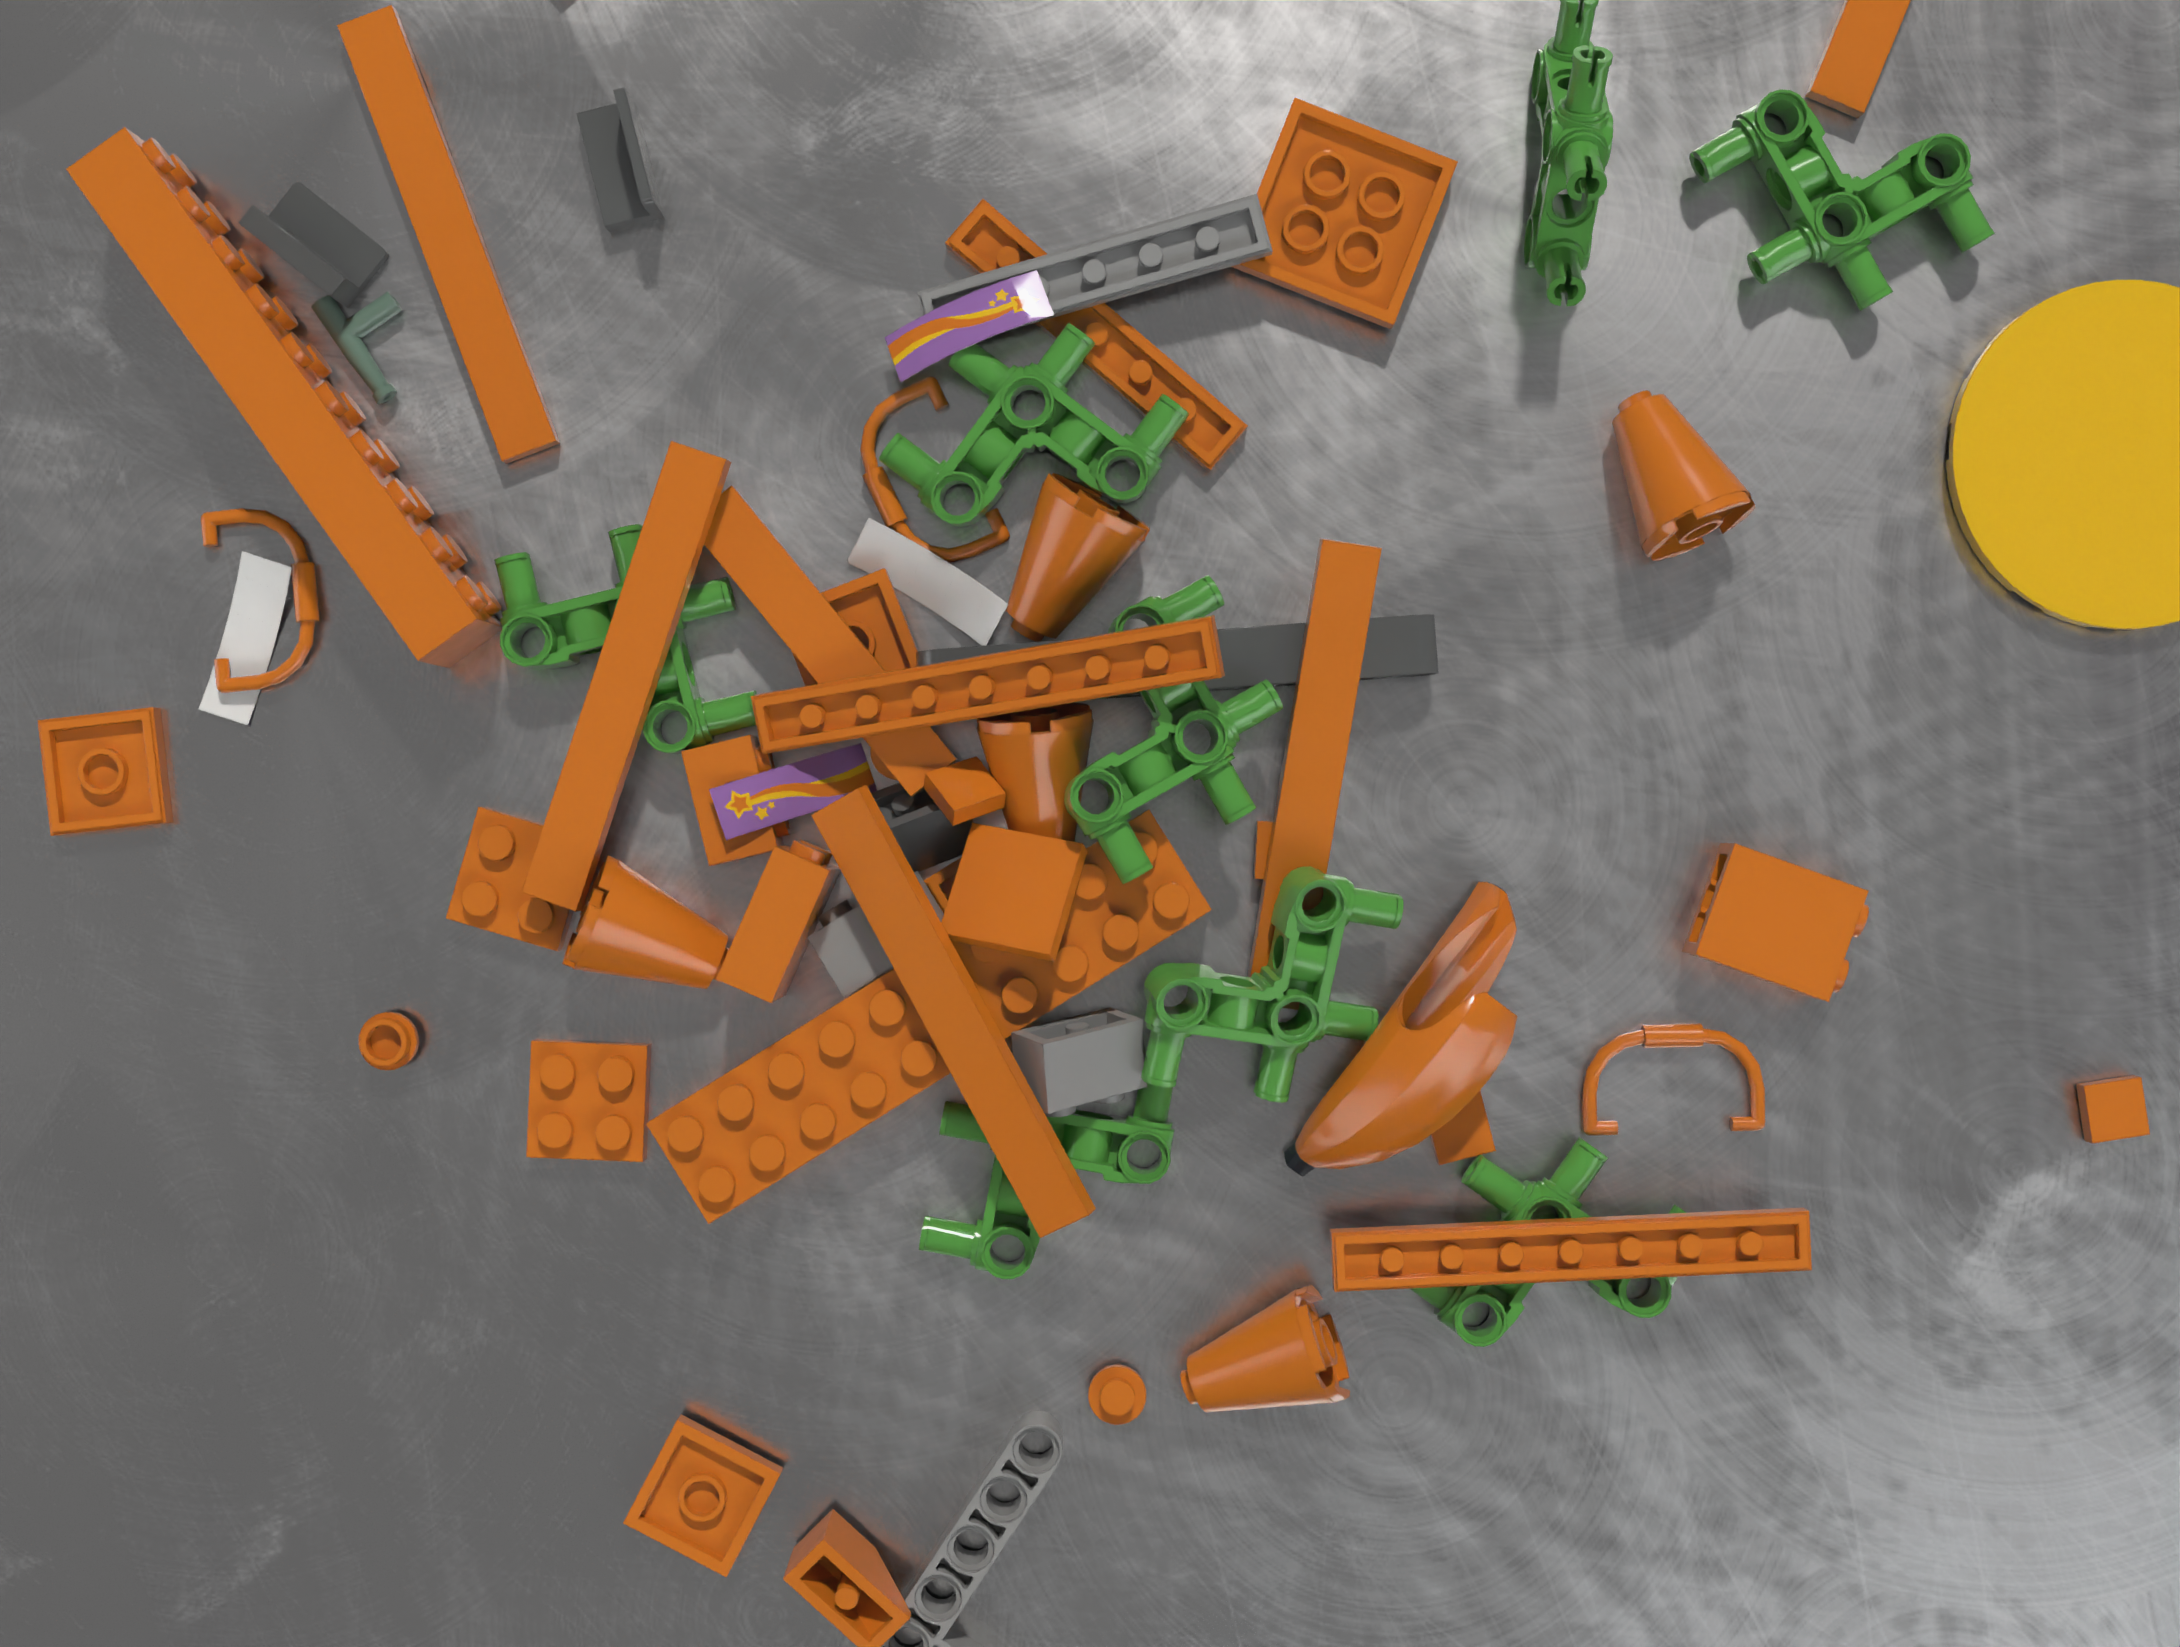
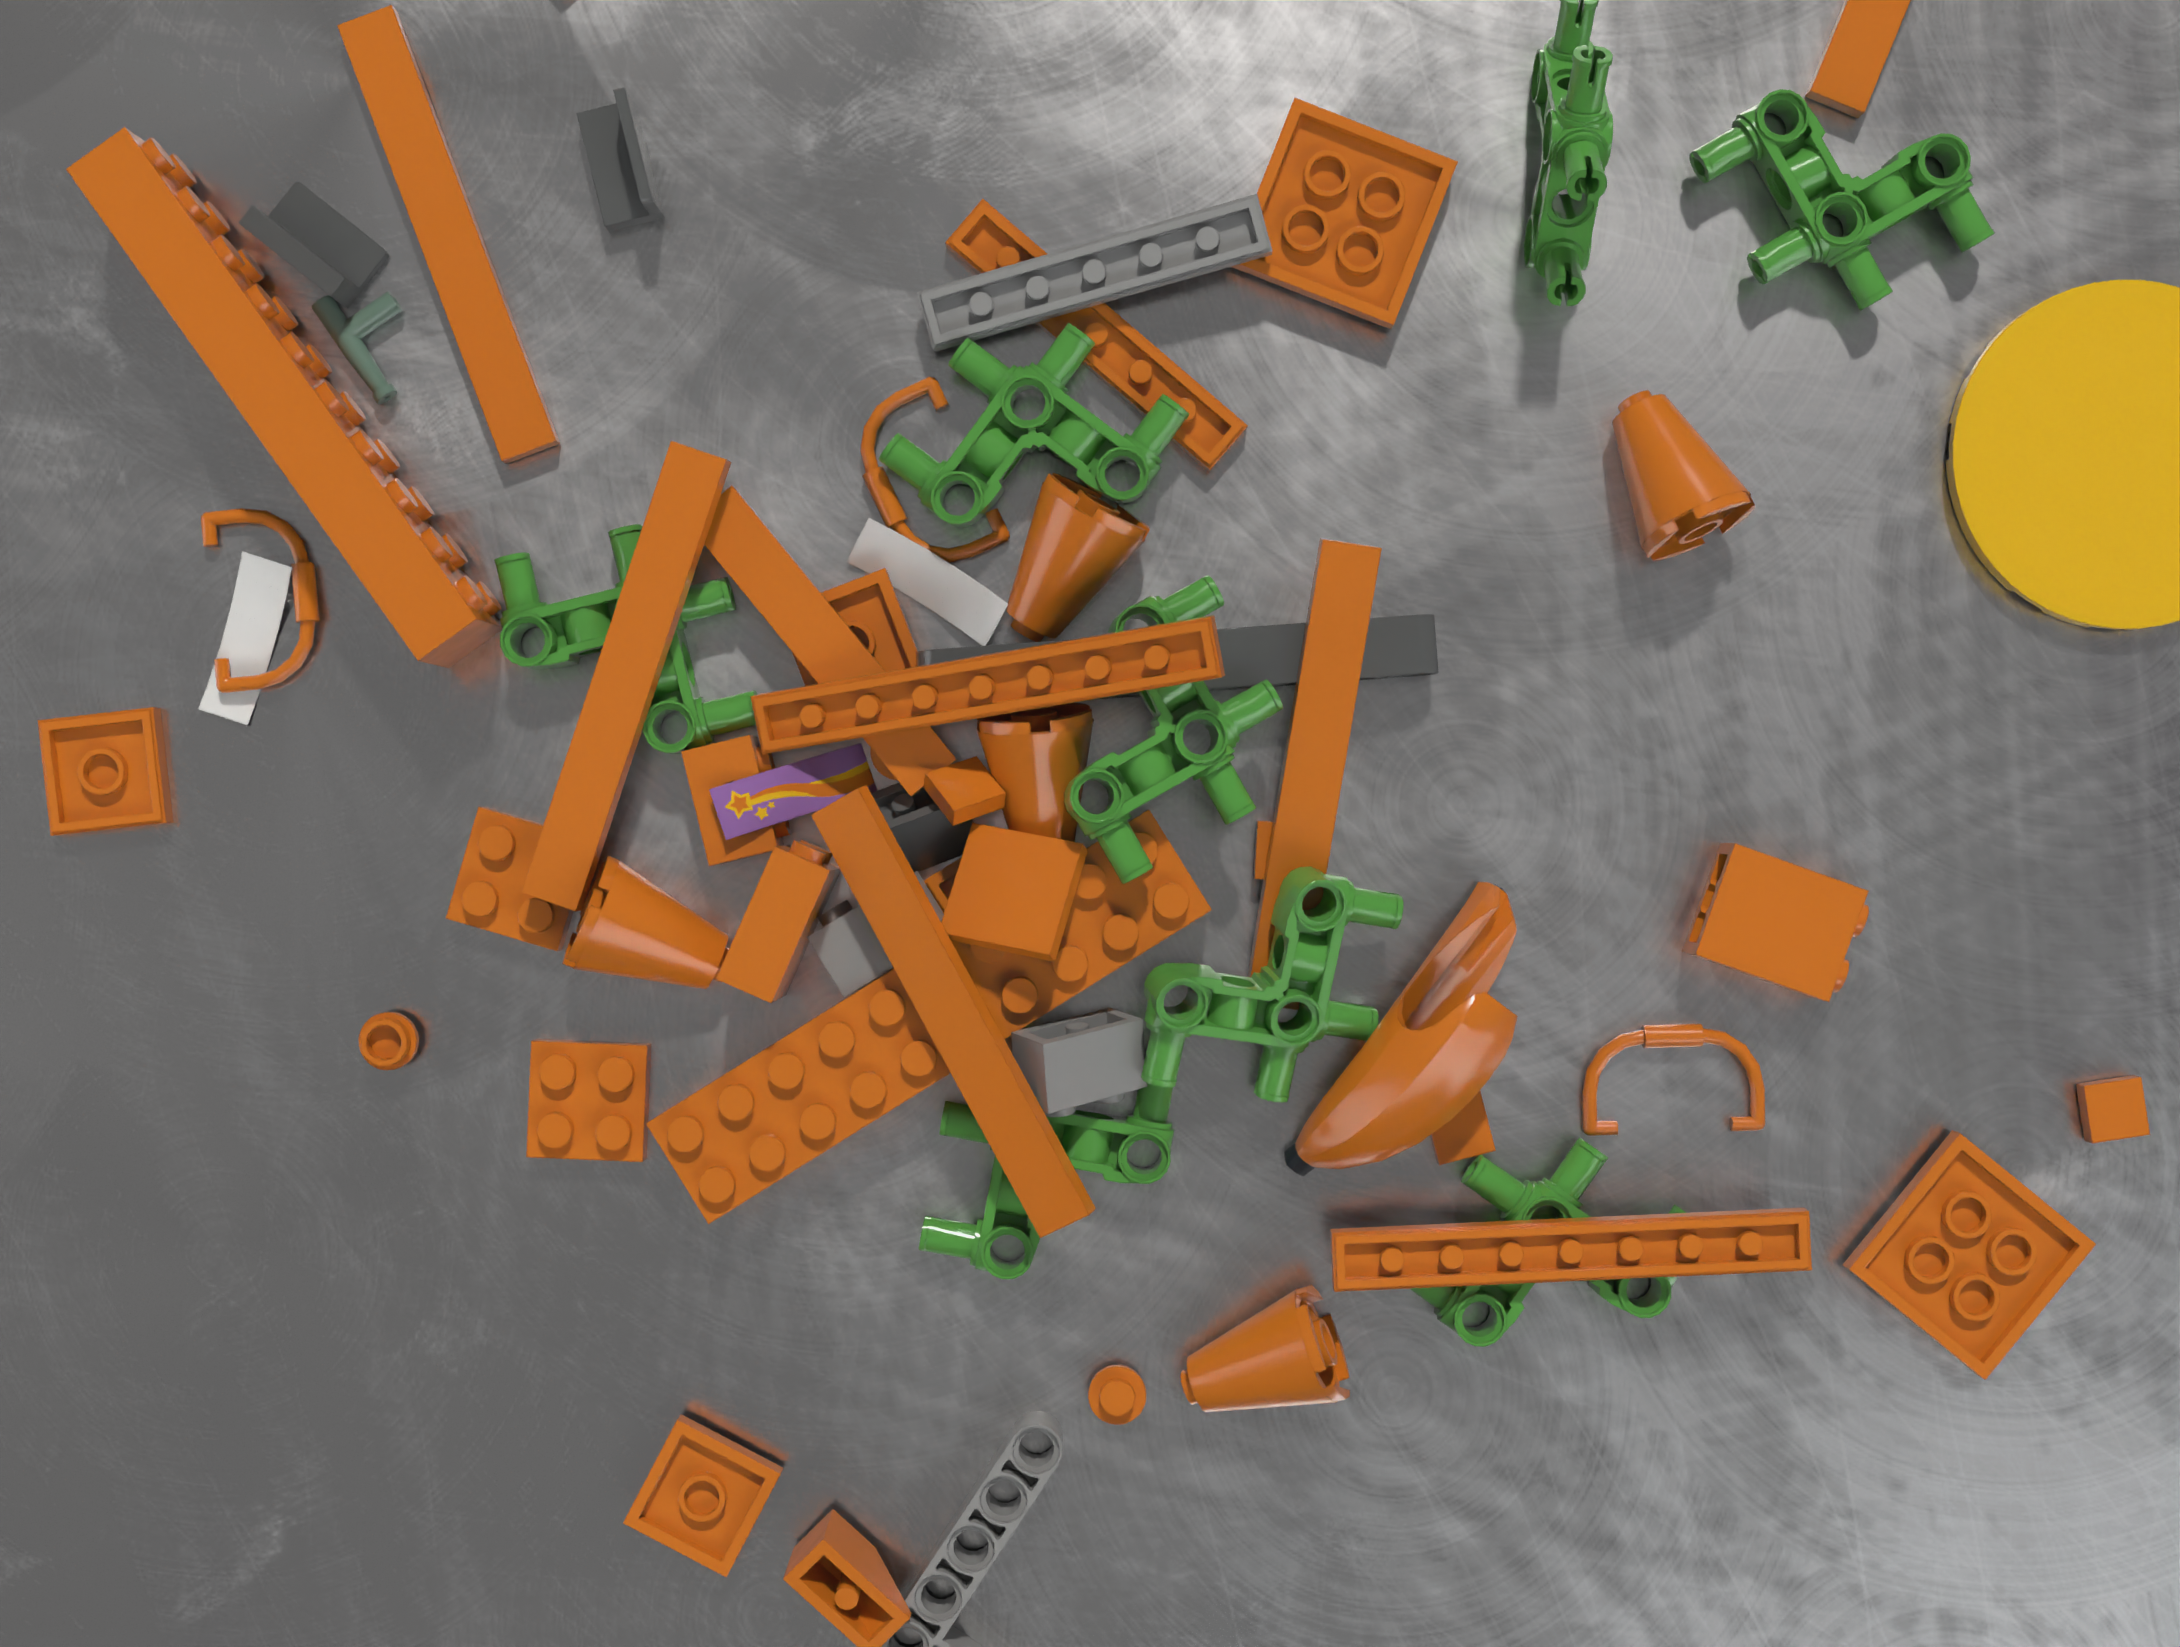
medium lavender sticker [885,270,1054,383] -> none
none -> orange plate [1843,1130,2096,1380]

